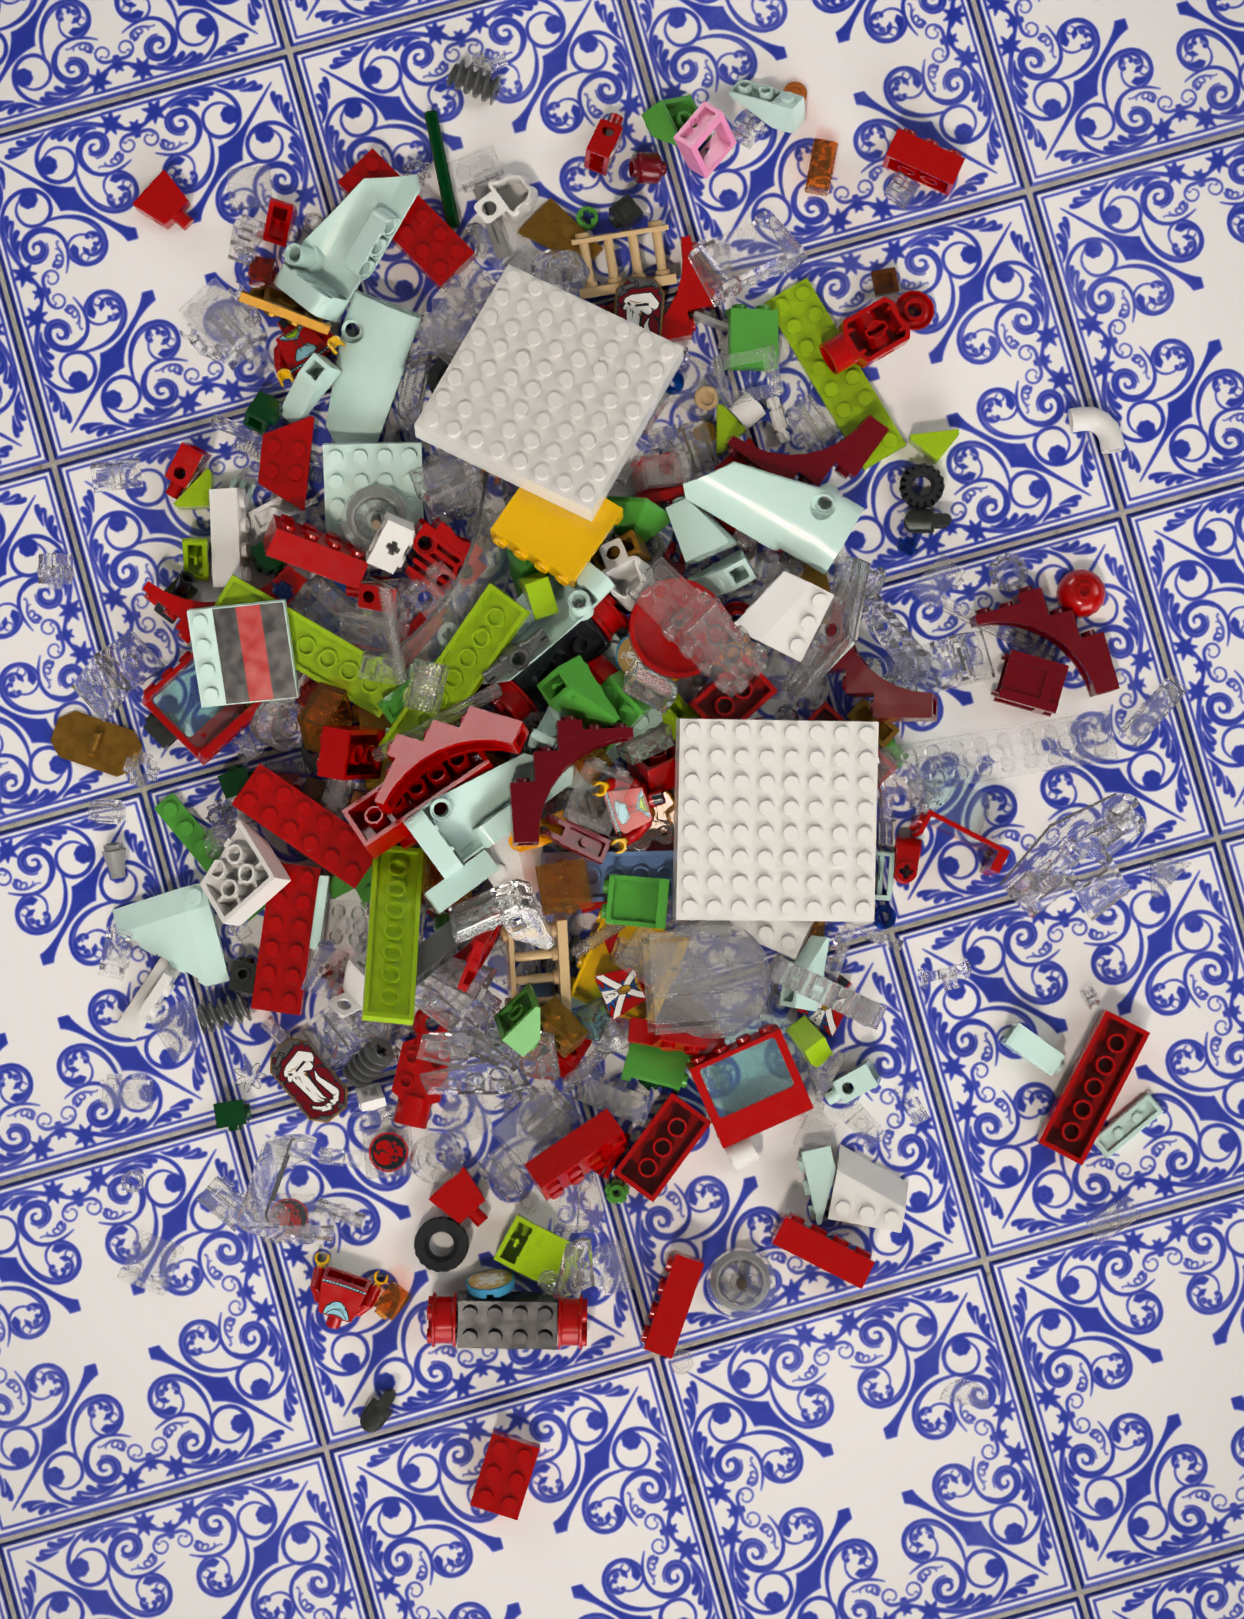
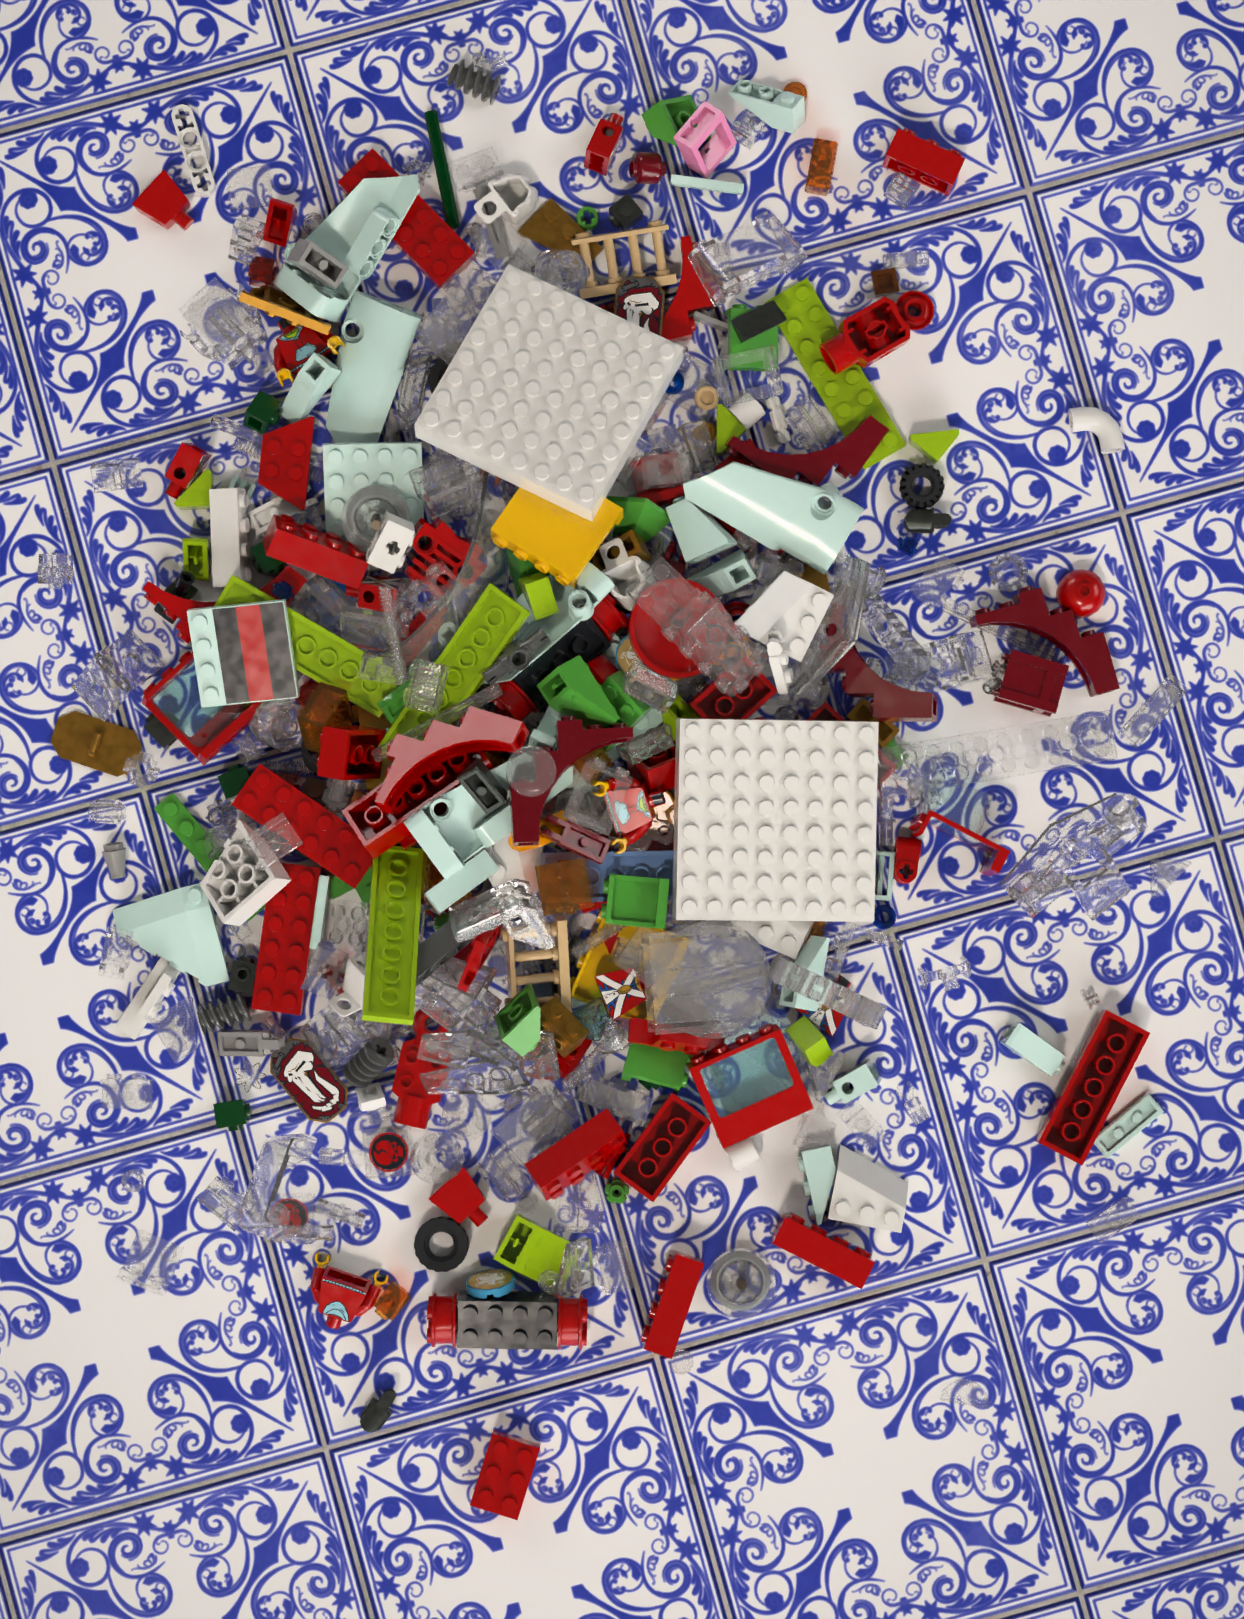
none -> white beam [171,104,216,198]
none -> light grey hinge [217,1030,286,1057]
none -> clear plate [241,812,303,871]
none -> light grey brick [287,238,348,289]
none -> pearl dark grey slope [457,758,508,814]
none -> clear tile [505,746,556,797]
none -> light aqua tile [670,174,744,195]
none -> pearl dark grey slope [730,300,787,343]
none -> white hinge [766,627,793,694]
none -> clear beam [882,251,930,269]
none -> clear arm [982,660,1007,694]

